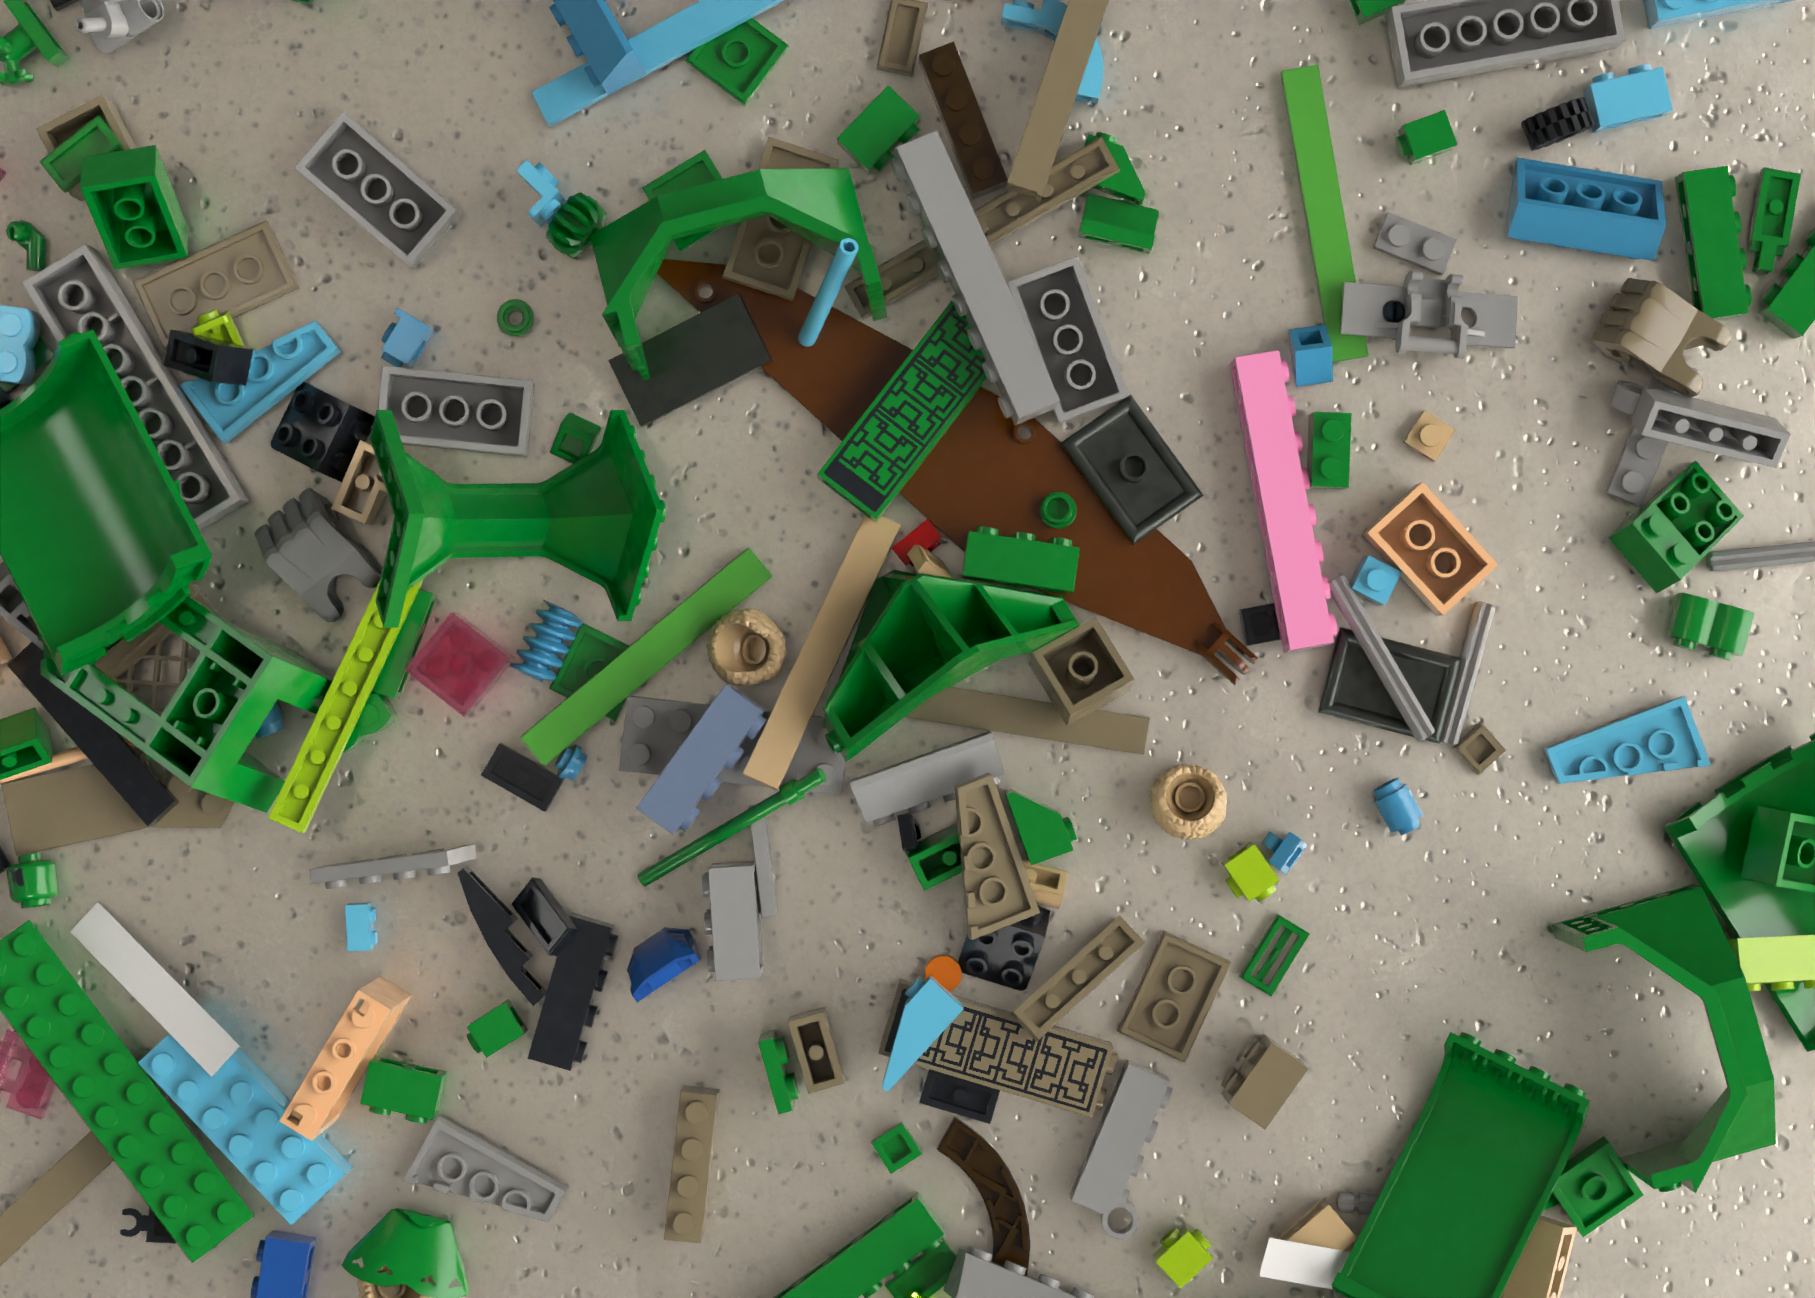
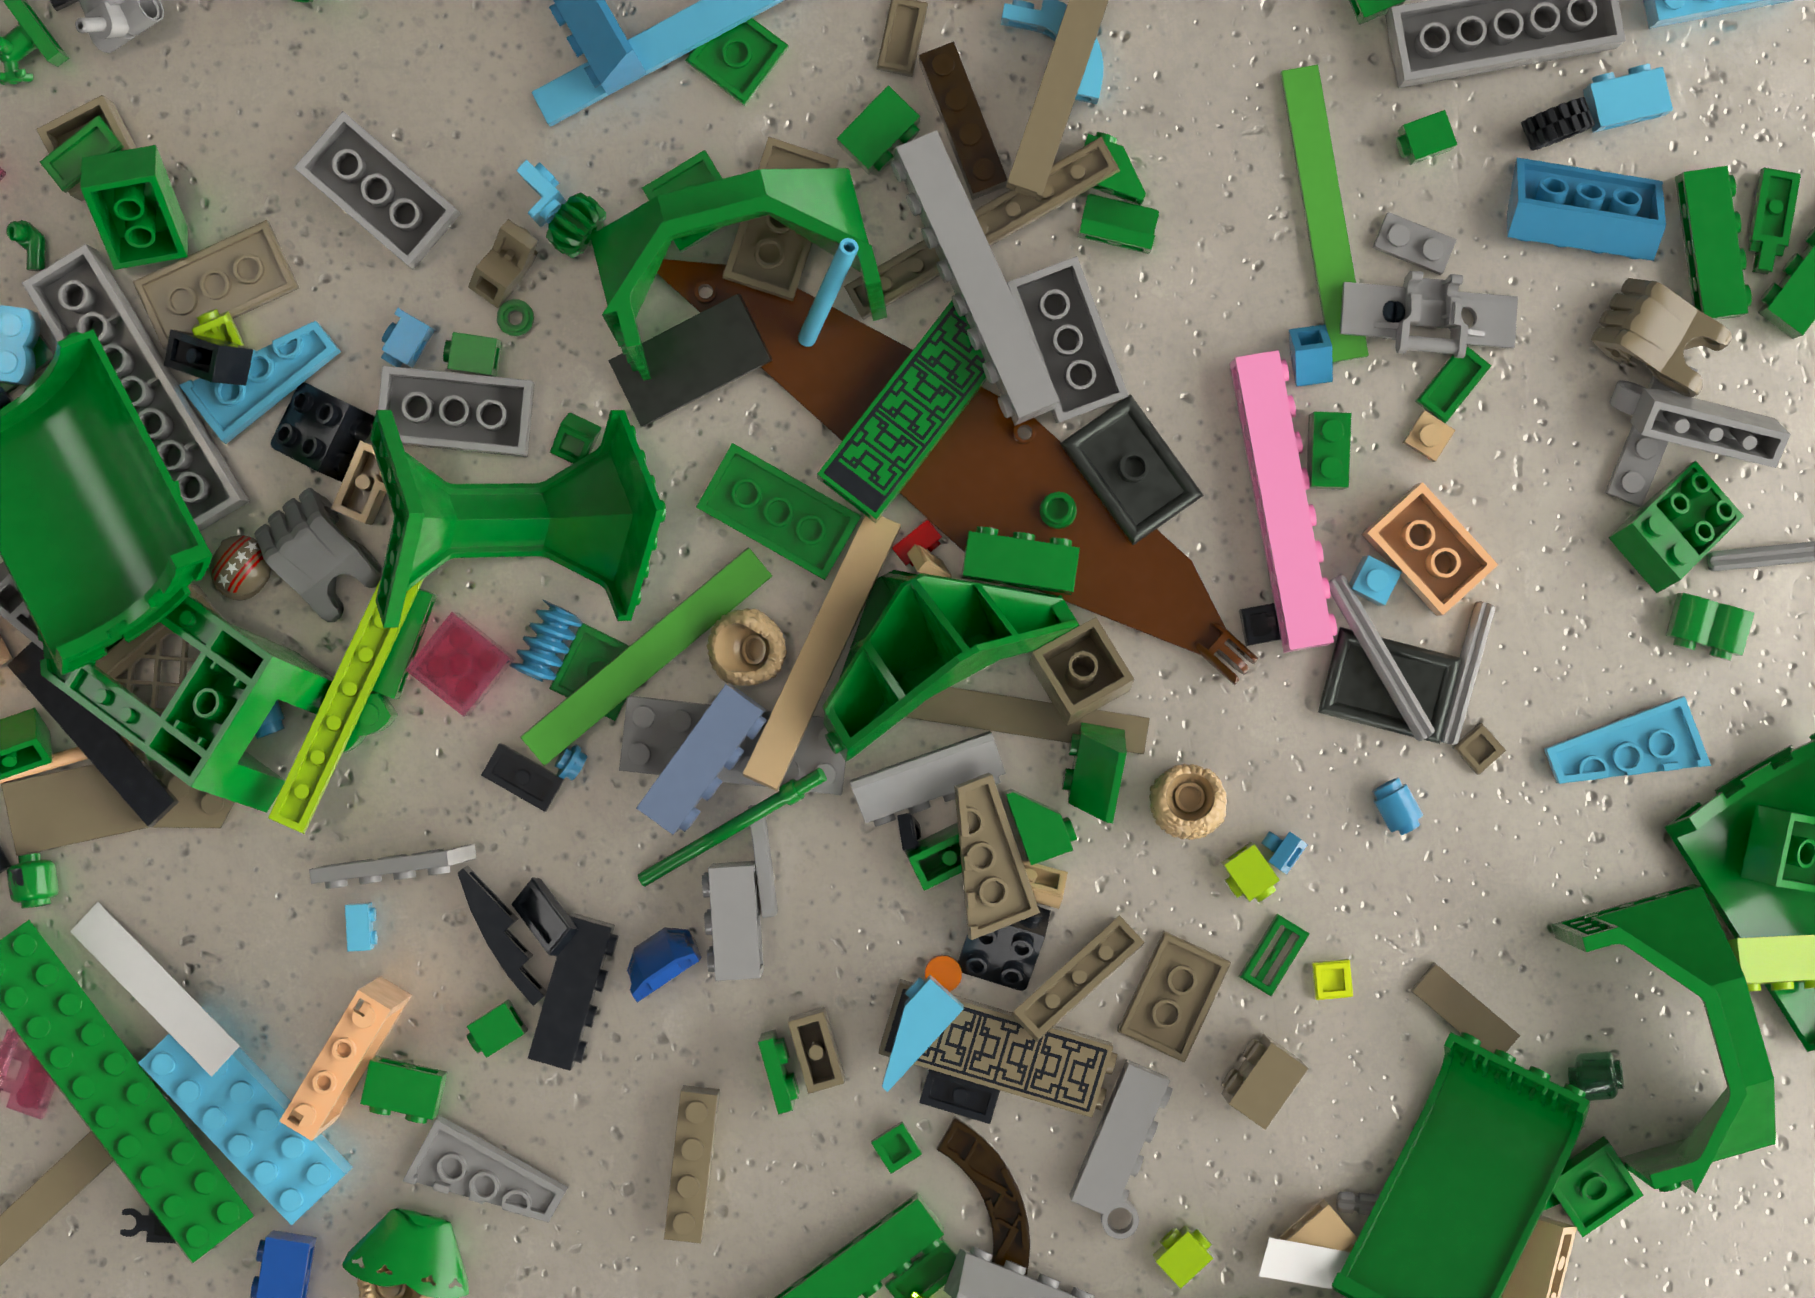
none -> dark tan helmet [210,535,272,600]
none -> green brick [443,332,502,377]
none -> dark tan brick [468,219,539,308]
none -> green plate [696,443,861,580]
none -> green slope [1062,722,1127,823]
none -> neon yellow tile [1312,959,1353,1000]
none -> dark tan tile [1410,963,1521,1053]
none -> green tile [1415,346,1492,423]
none -> clear green head [1568,1051,1624,1101]

